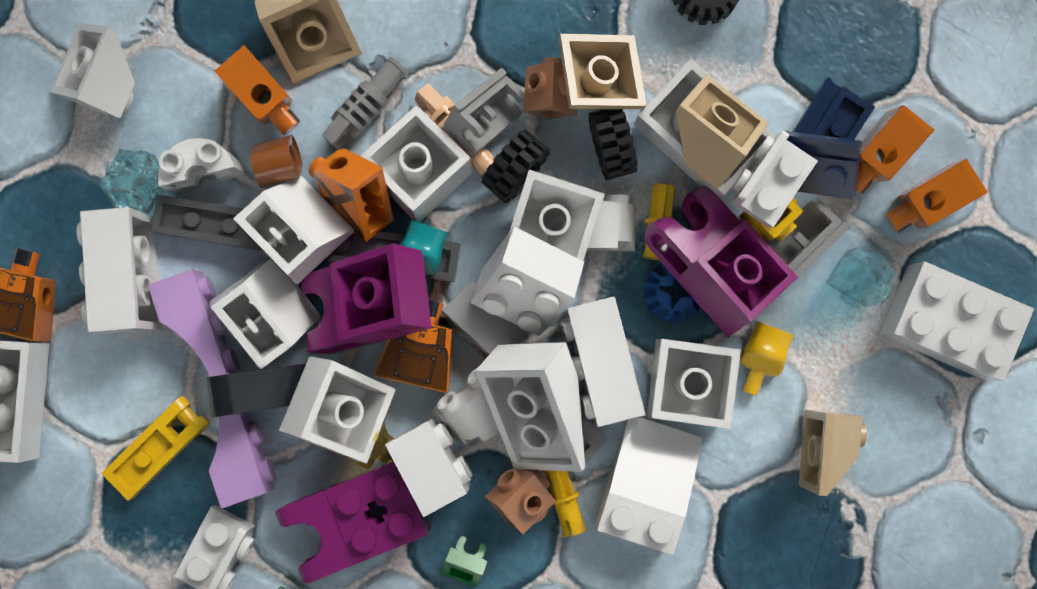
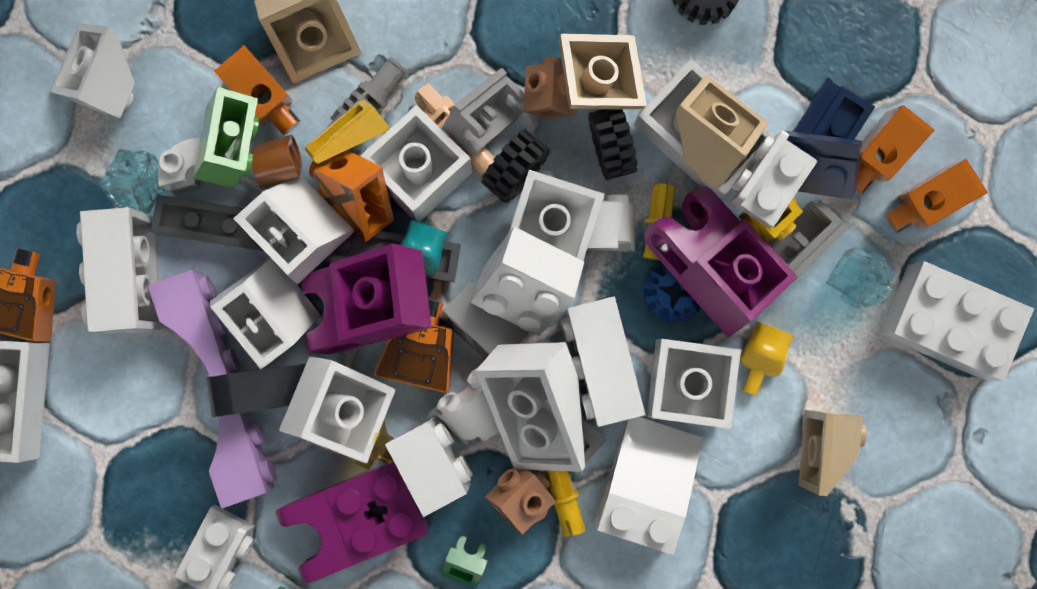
yellow plate [101,396,210,501] -> none
none -> brick [193,87,259,188]
none -> yellow slope [304,99,390,164]

